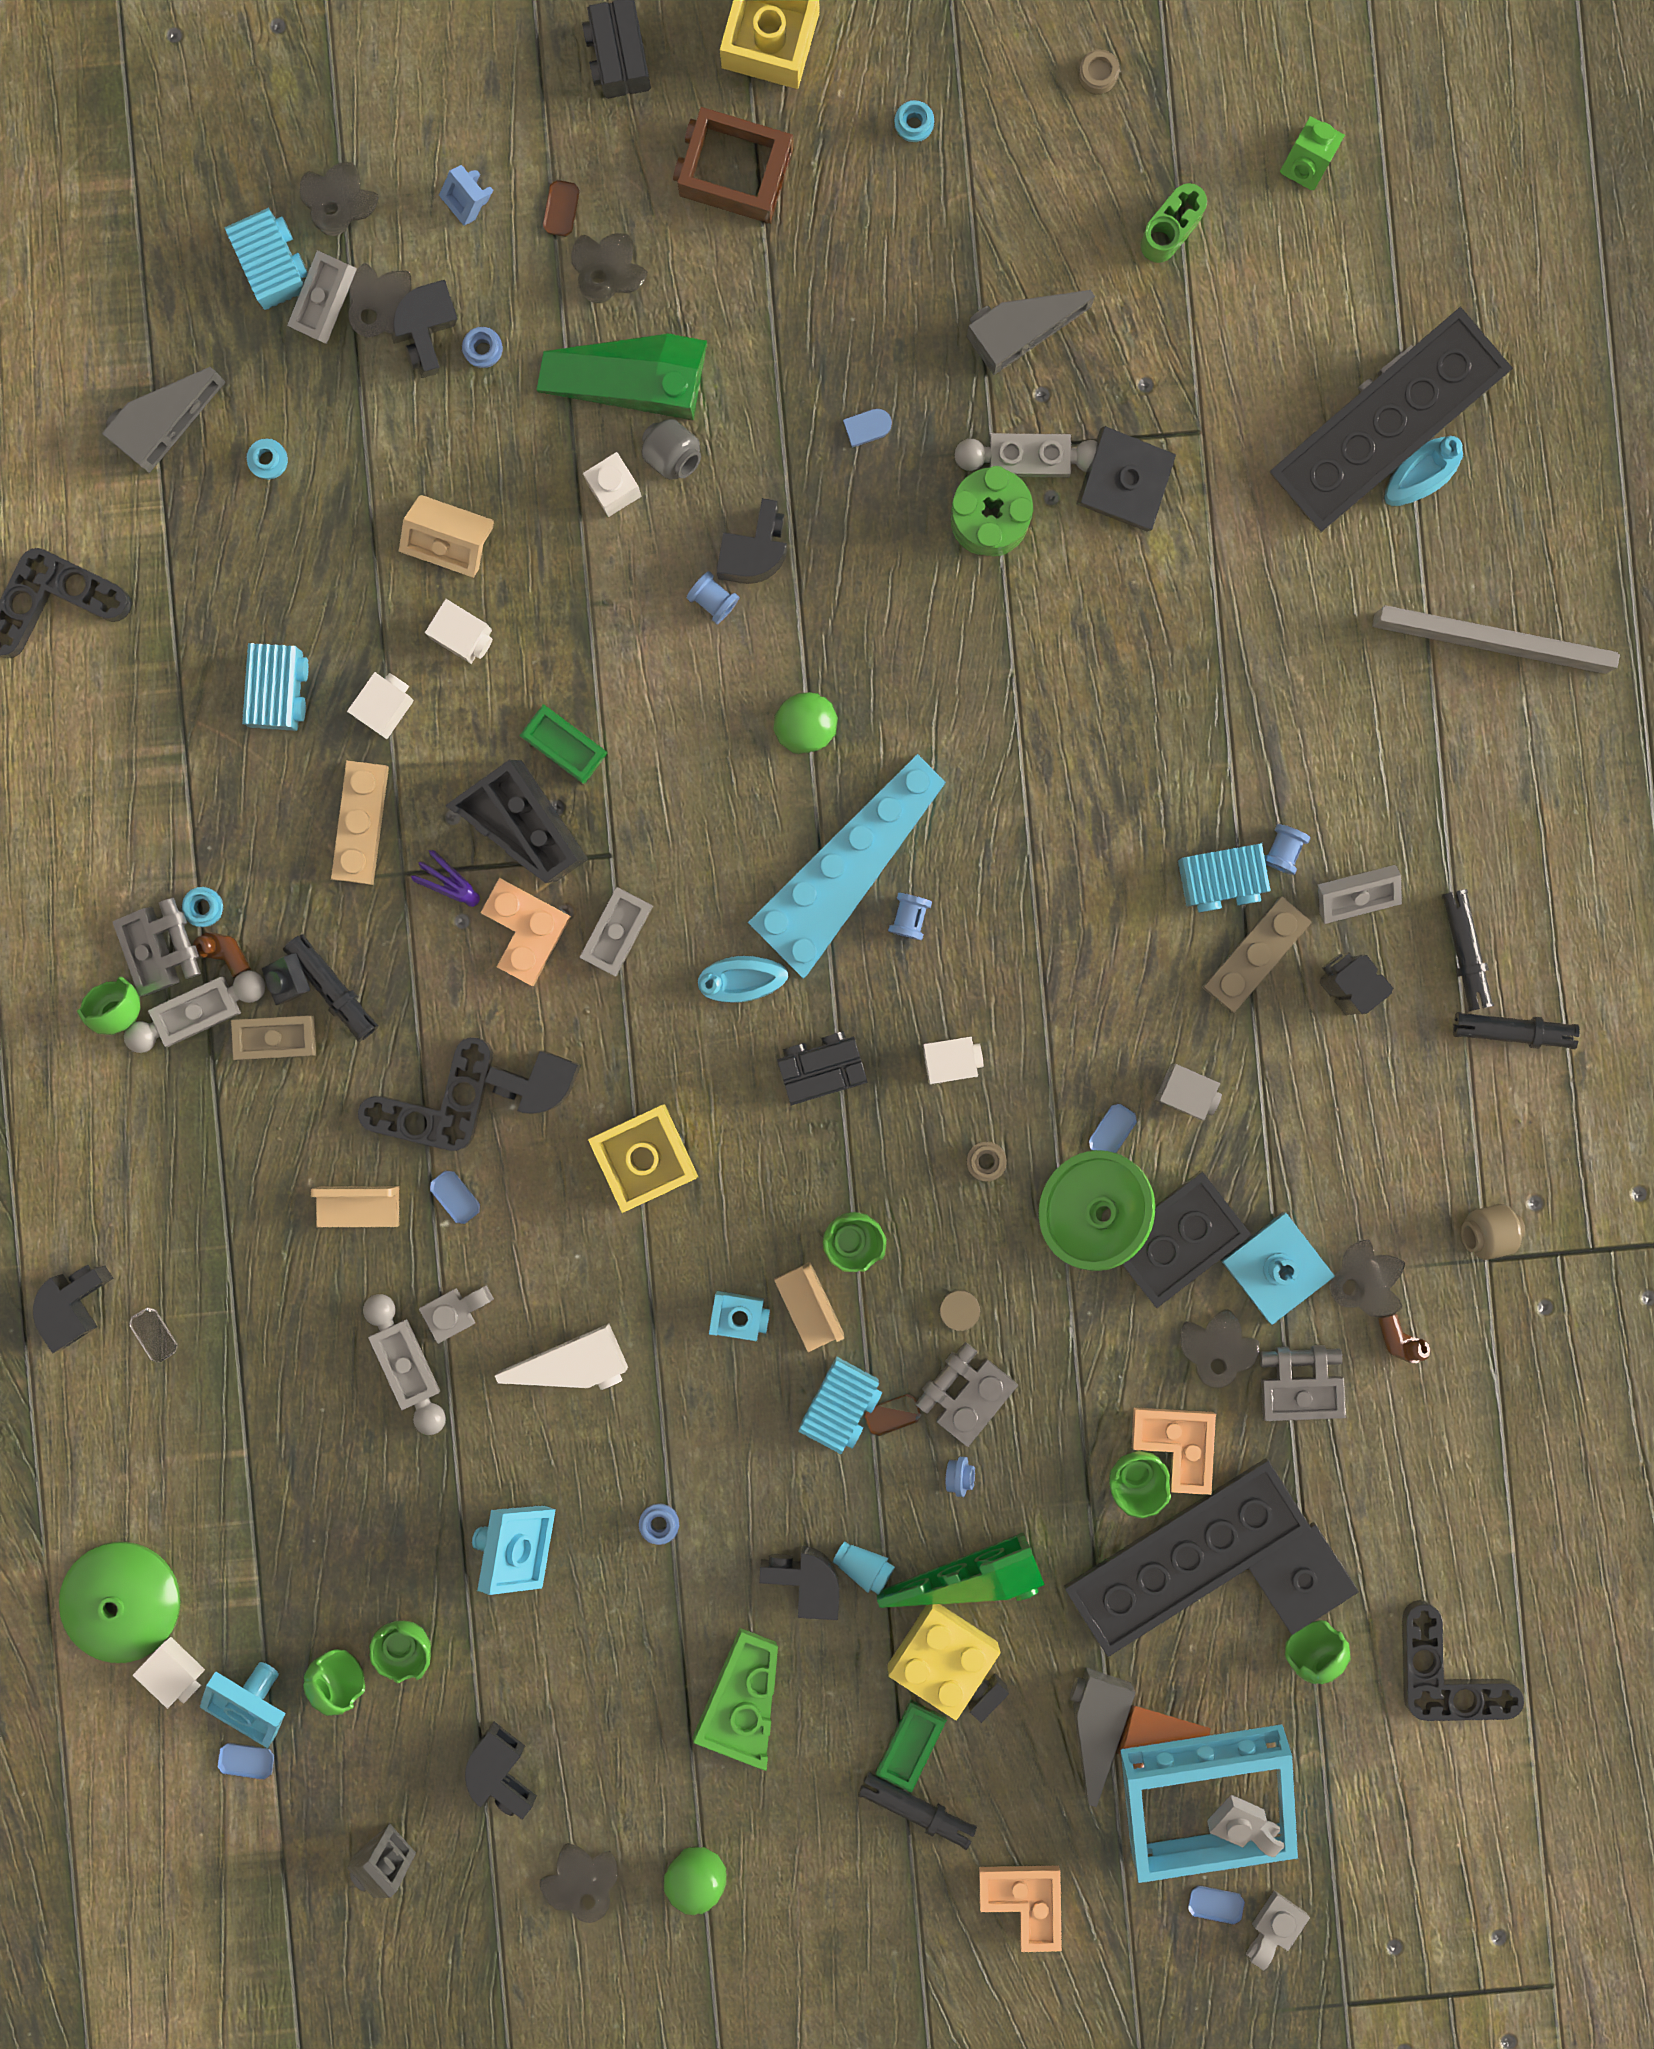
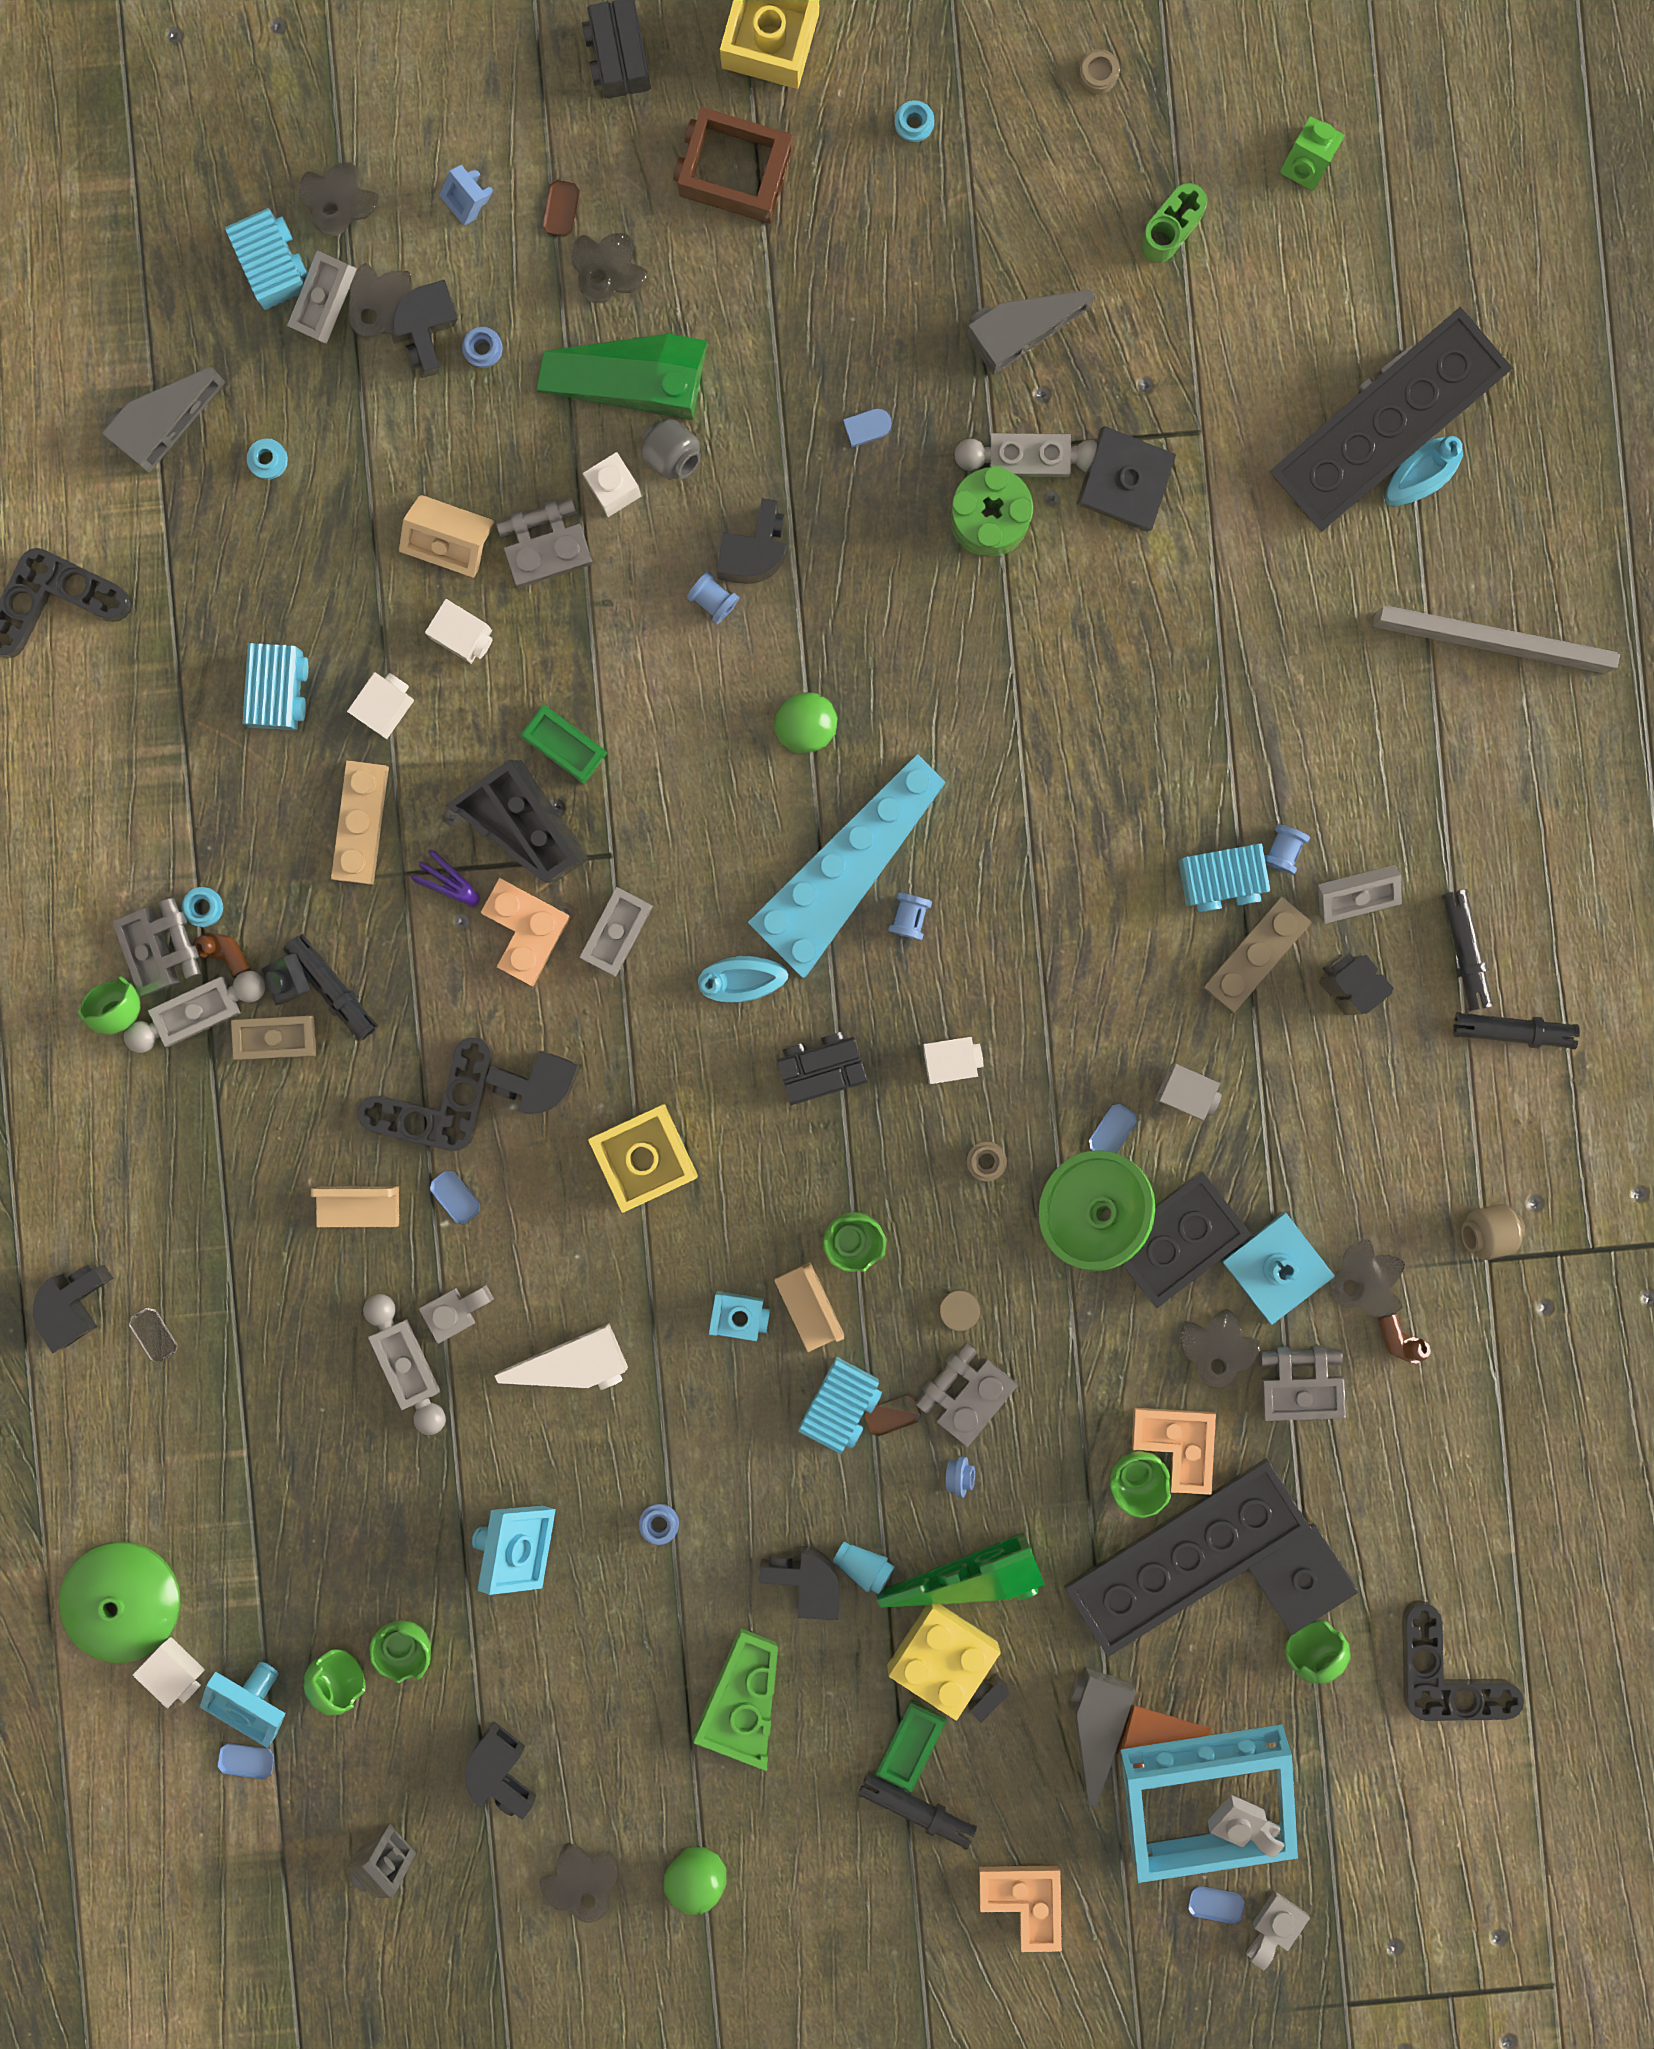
none -> flat silver plate [496,498,593,588]

